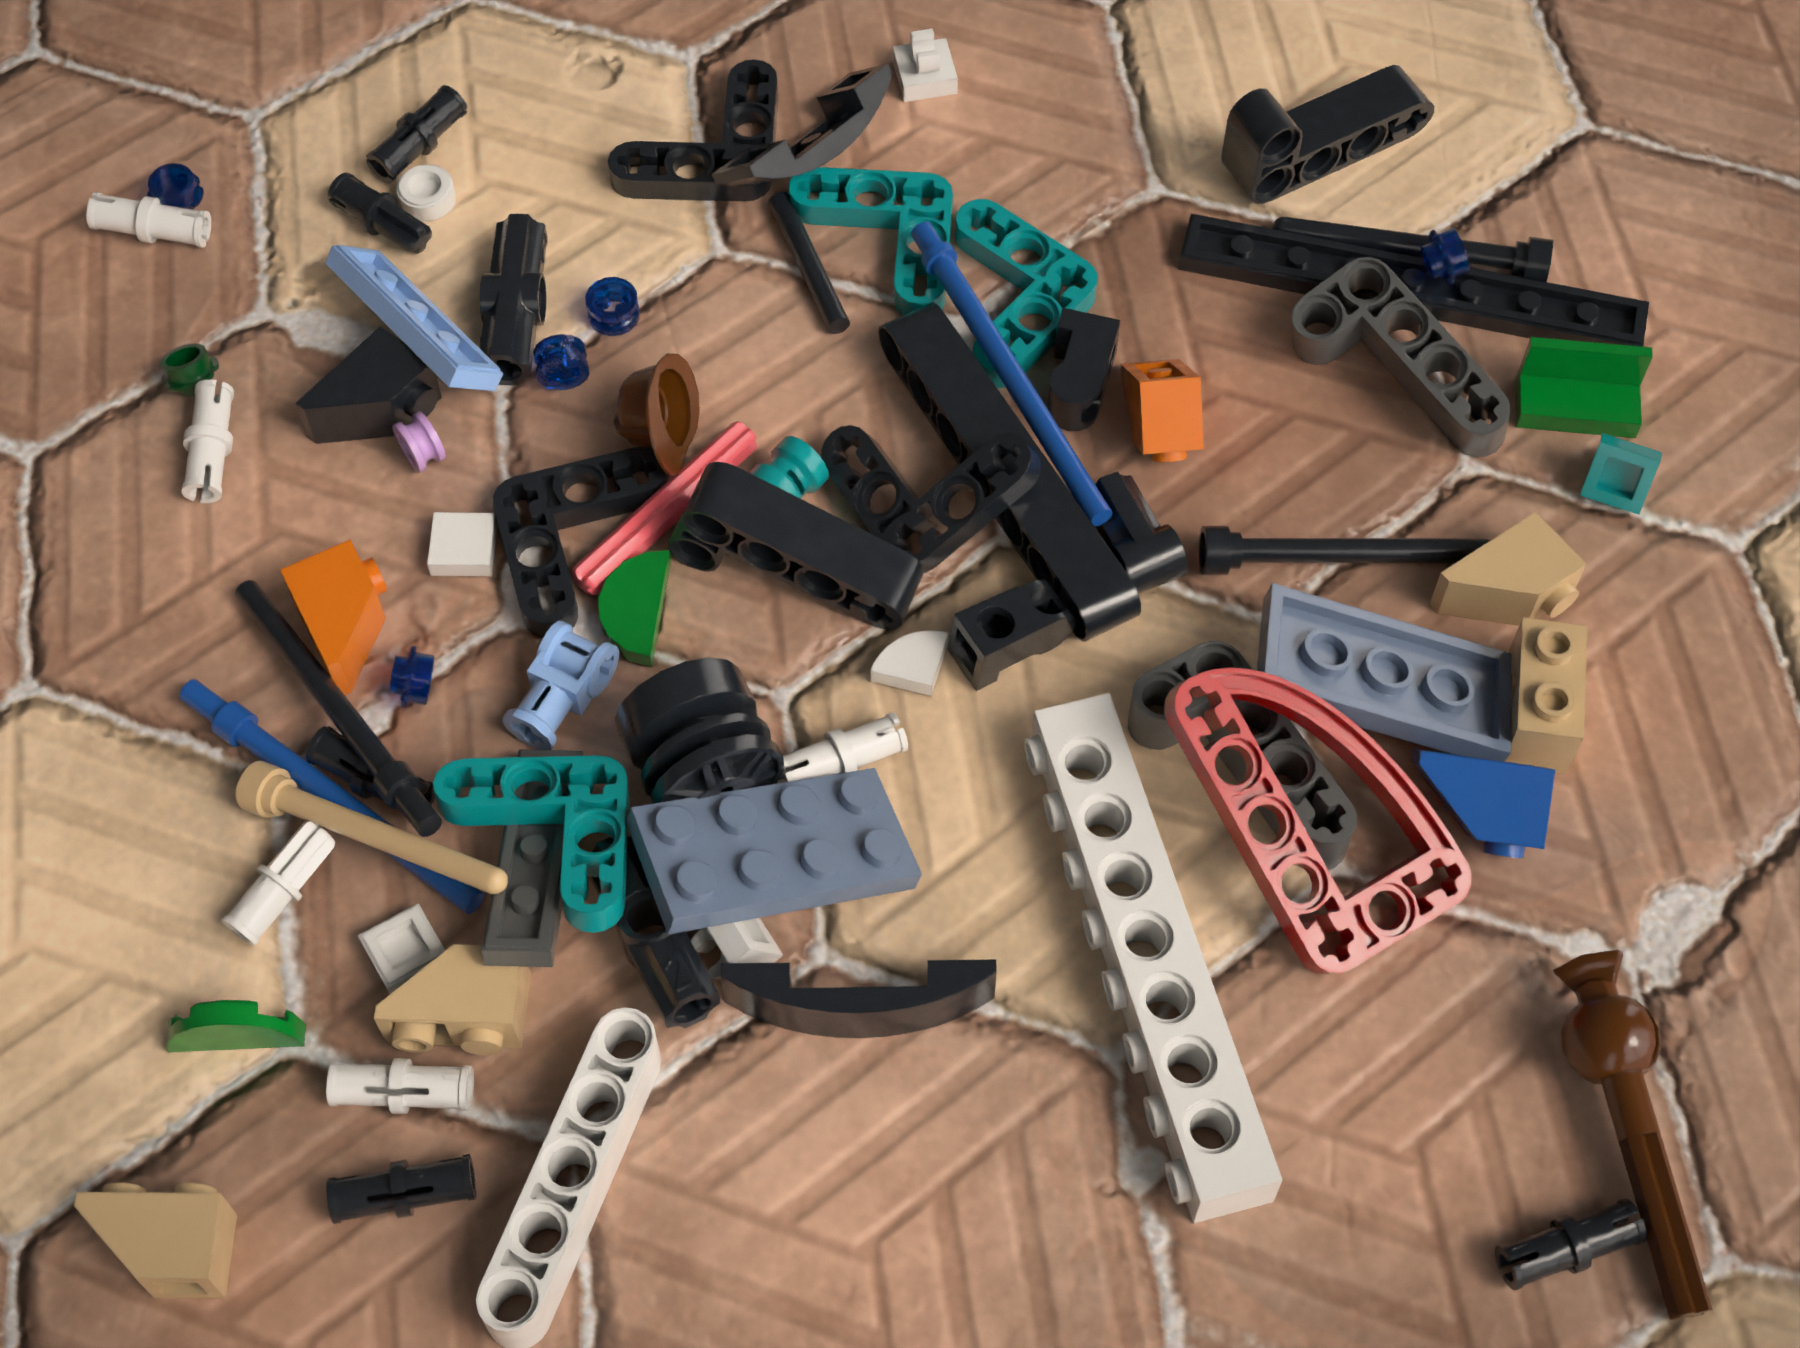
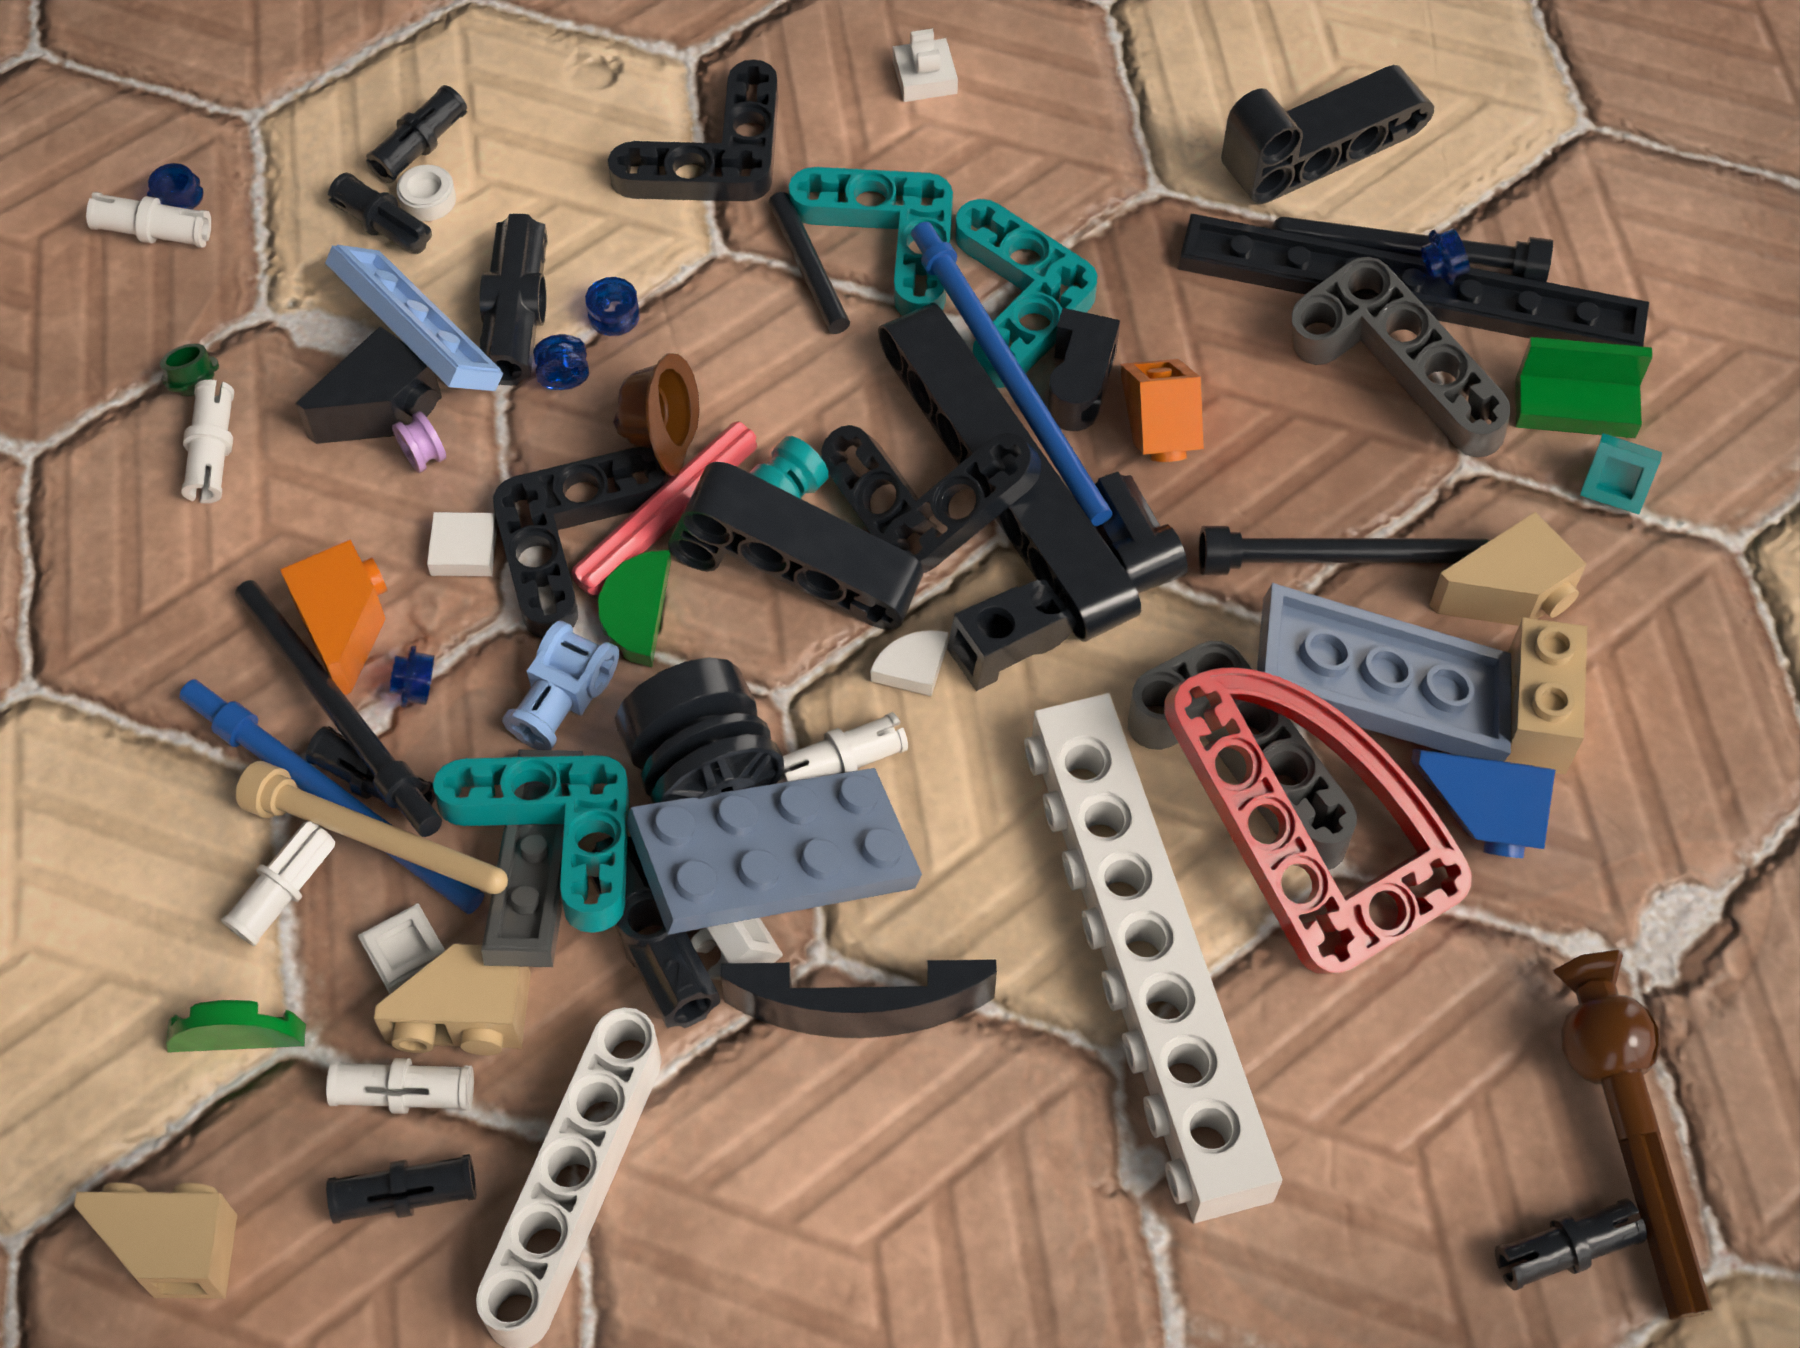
black slope [712,63,892,186] -> none

